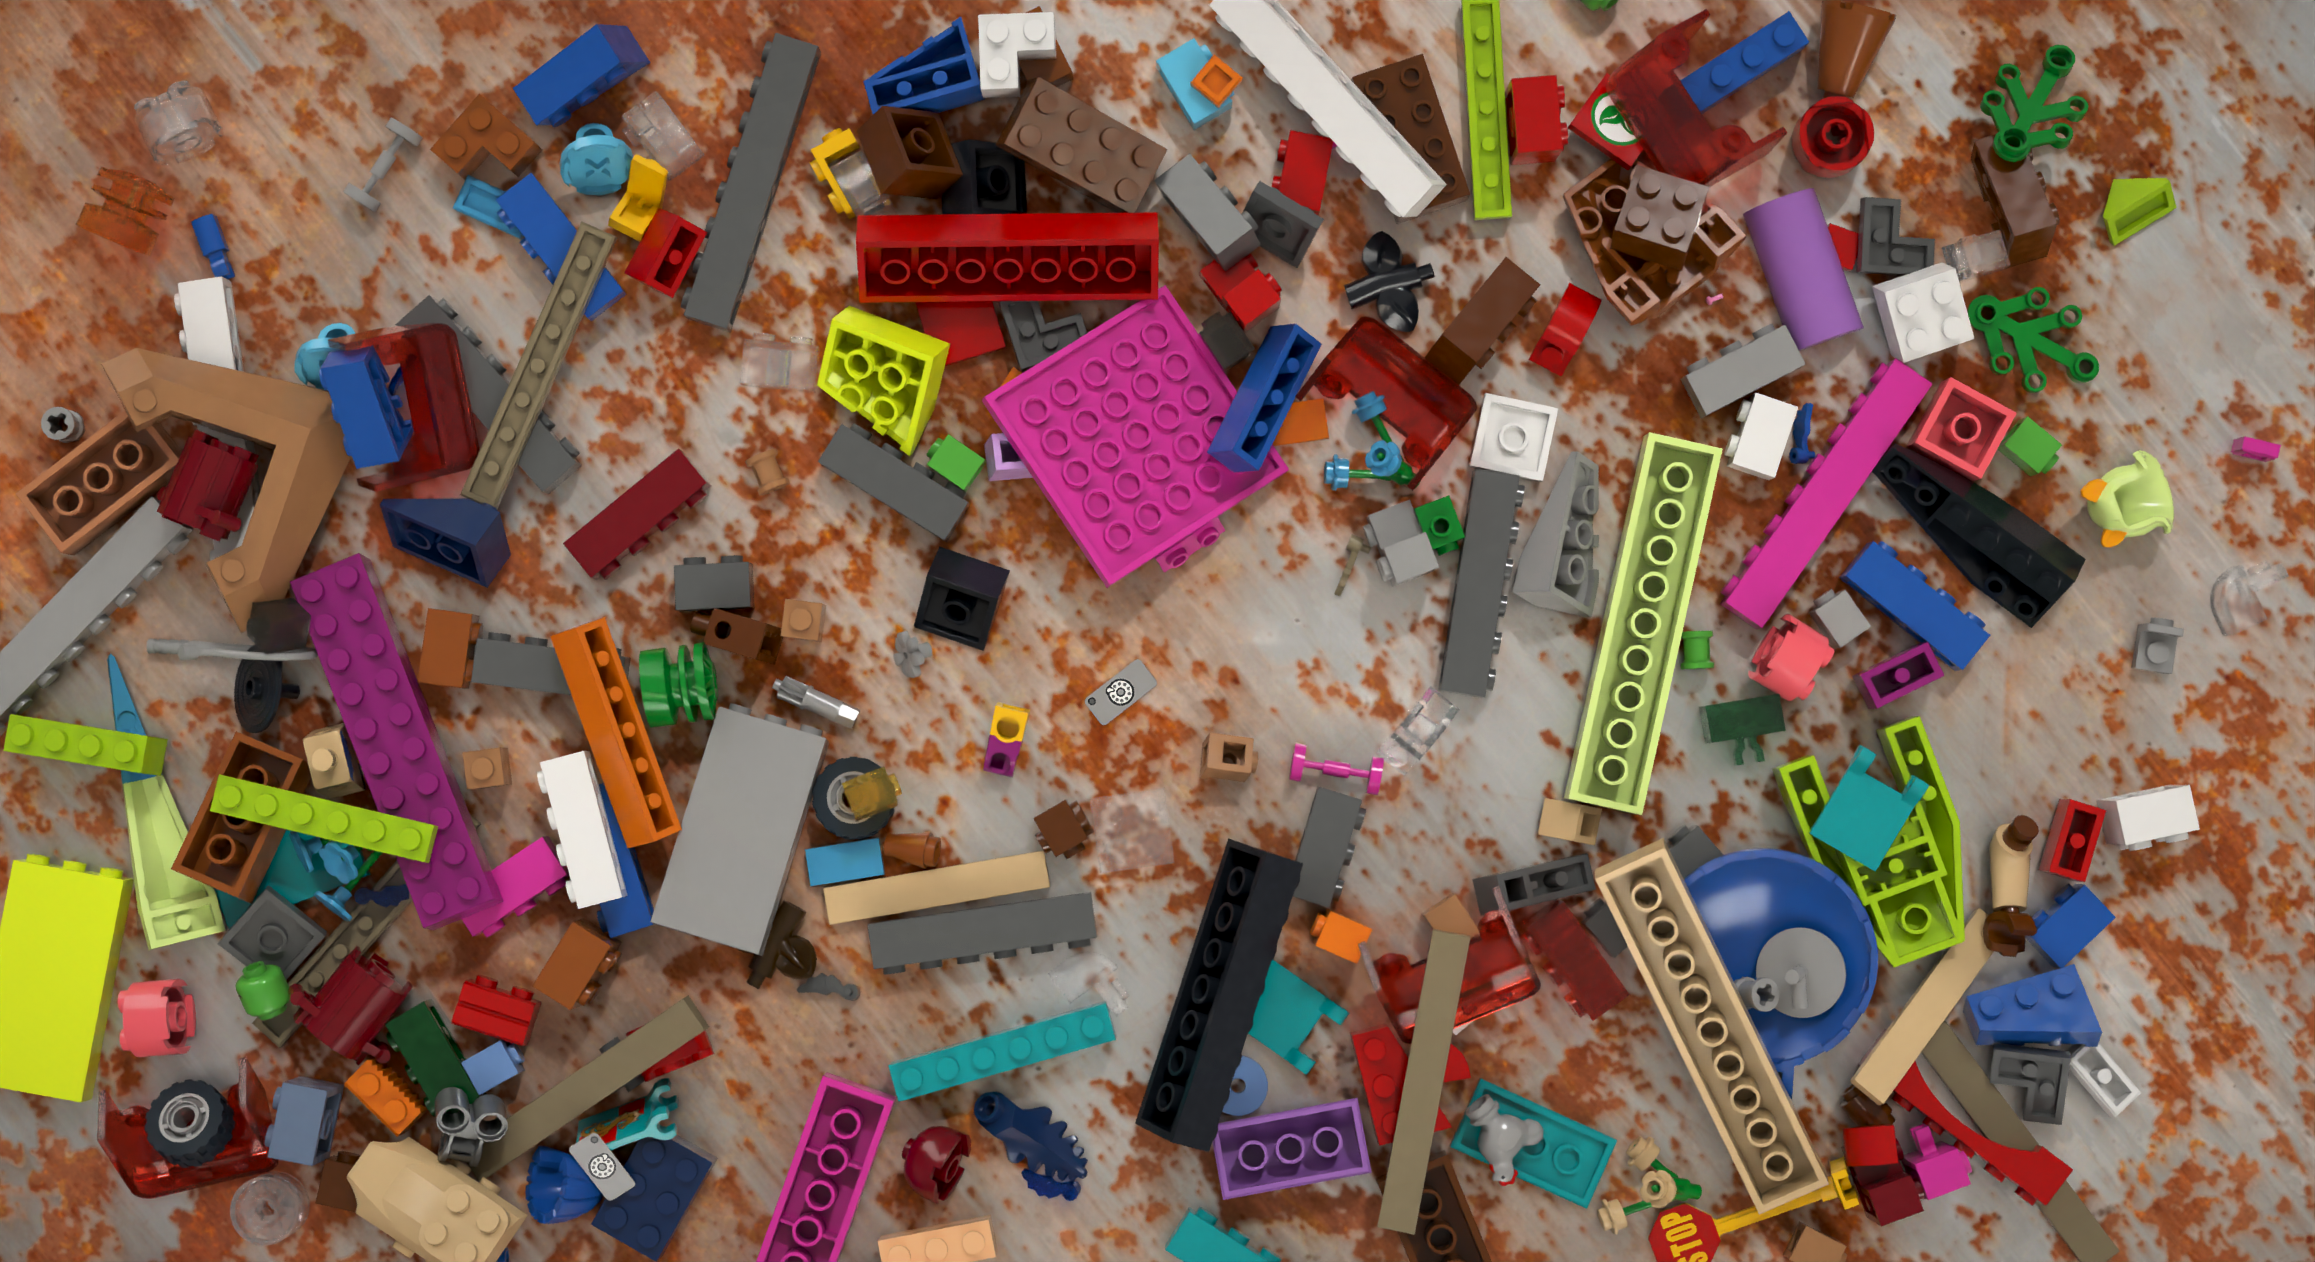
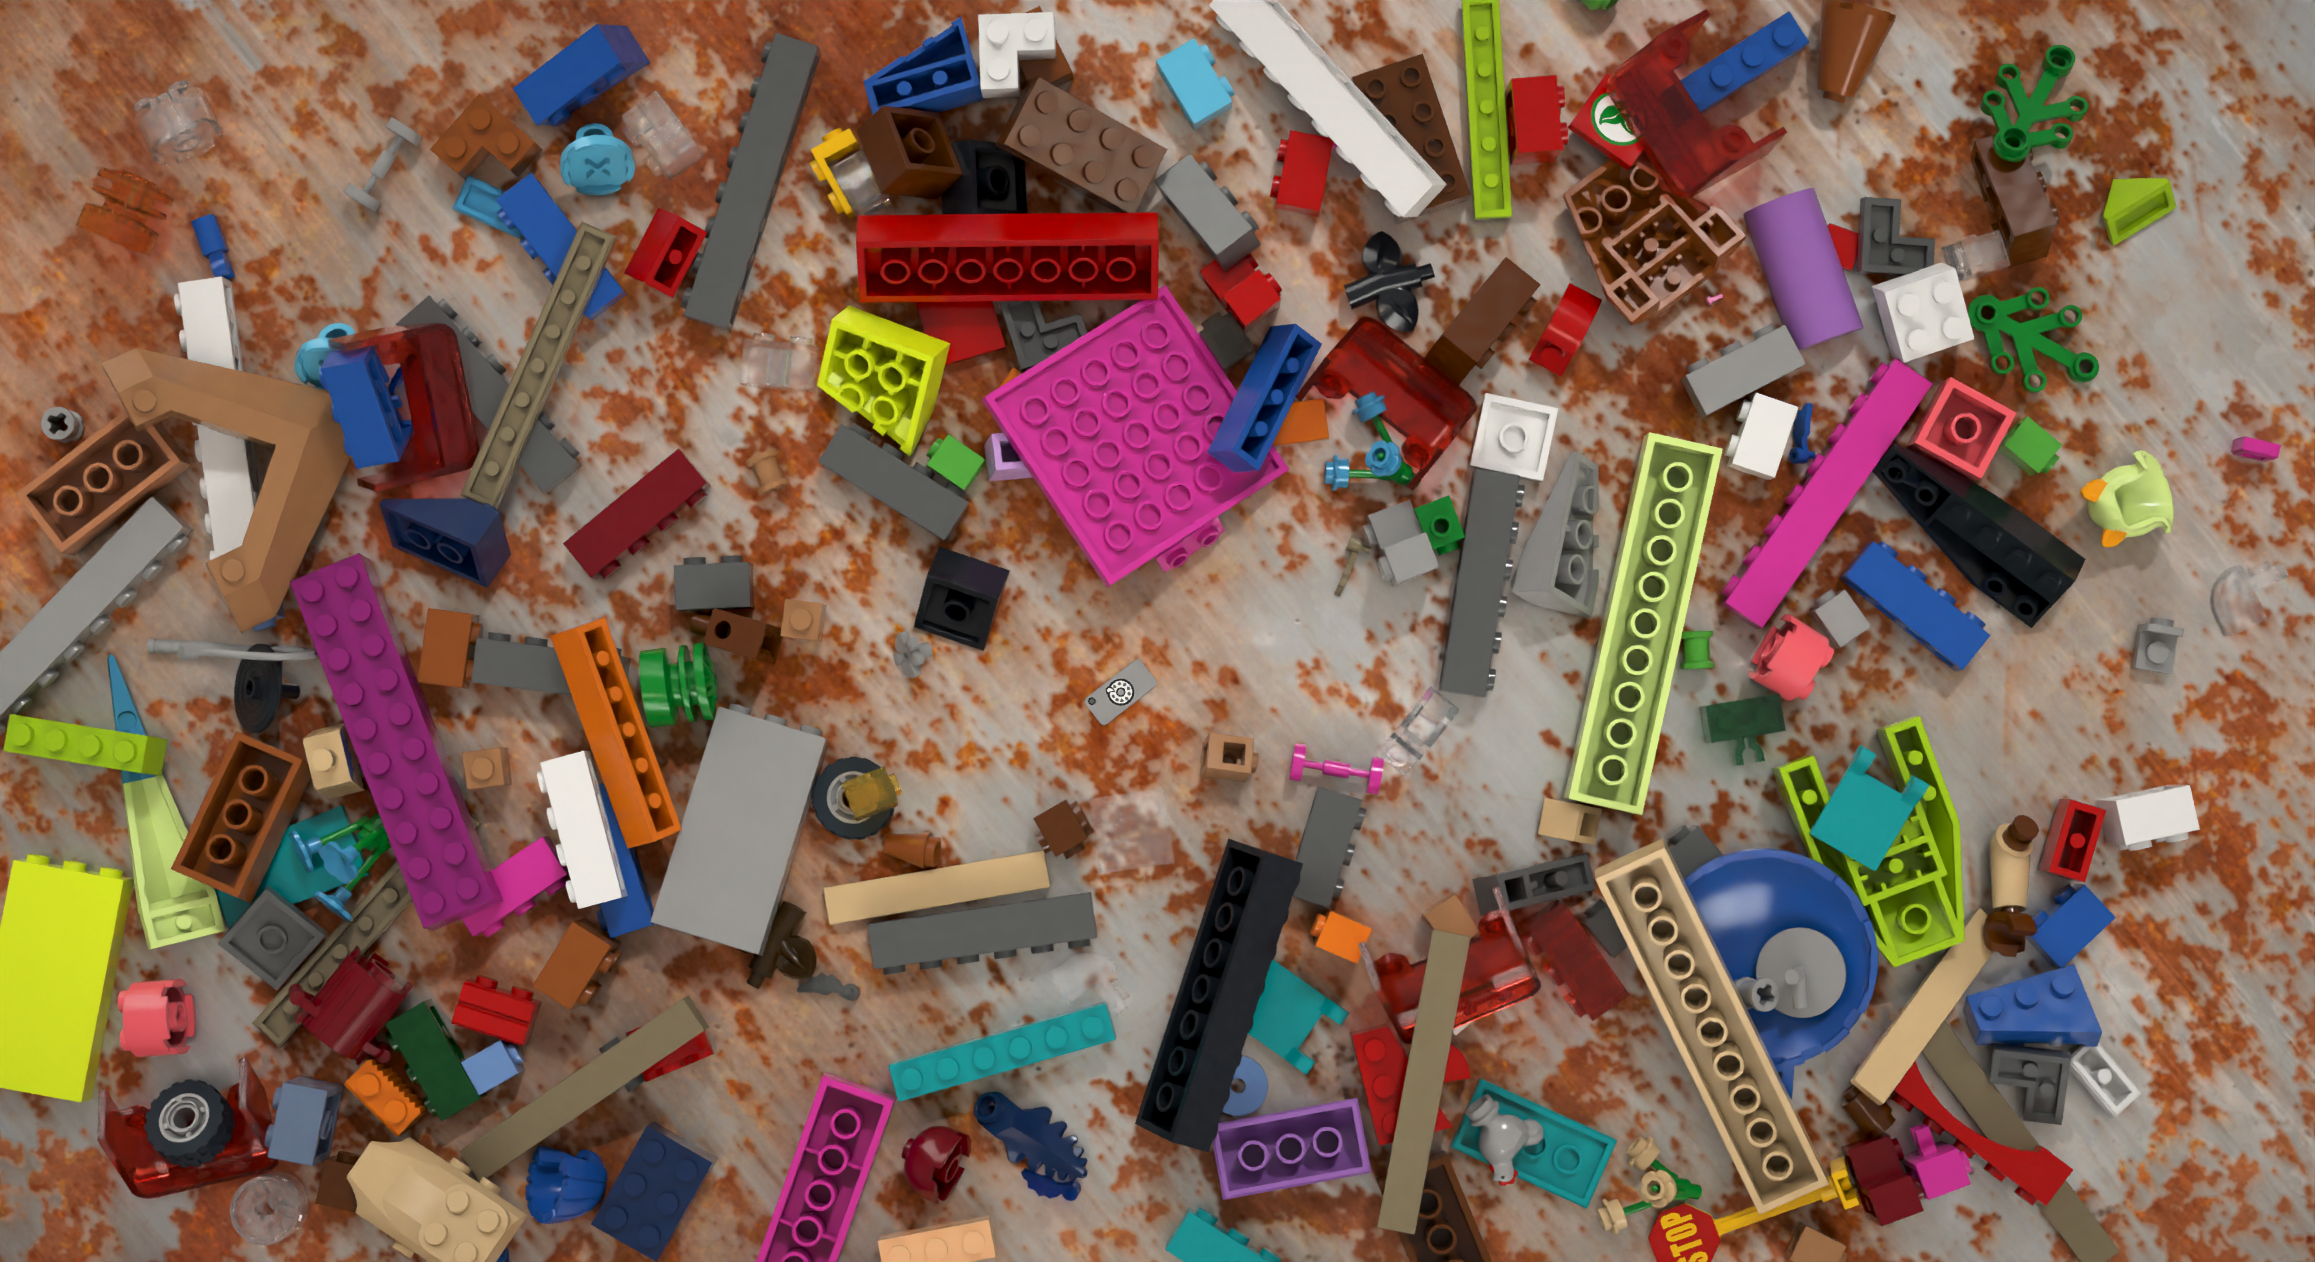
dark red container [157,429,259,542] -> none
lime plate [210,774,438,863] -> none
bright green head [235,961,290,1020] -> none
clear smoke brick [246,598,311,654] -> none
clear blue piece [354,883,410,908] -> none
dark grey piece [434,1087,508,1167] -> none
light grey sticker [569,1133,635,1201] -> none
teal flag [576,1078,679,1163] -> none
yellow bracket [608,154,668,242] -> none
light grey piece [772,676,860,729] -> none
dark azure tile [805,838,885,886] -> none
leg [983,702,1030,778] -> none
orange tile [1190,54,1243,108] -> none
dark grey plate [1242,181,1324,268] -> none
brick [1610,165,1709,271] -> none
red brick [1792,96,1874,178] -> none
red brick [1843,1124,1898,1166] -> none
magenta brick [1852,642,1945,709] -> none

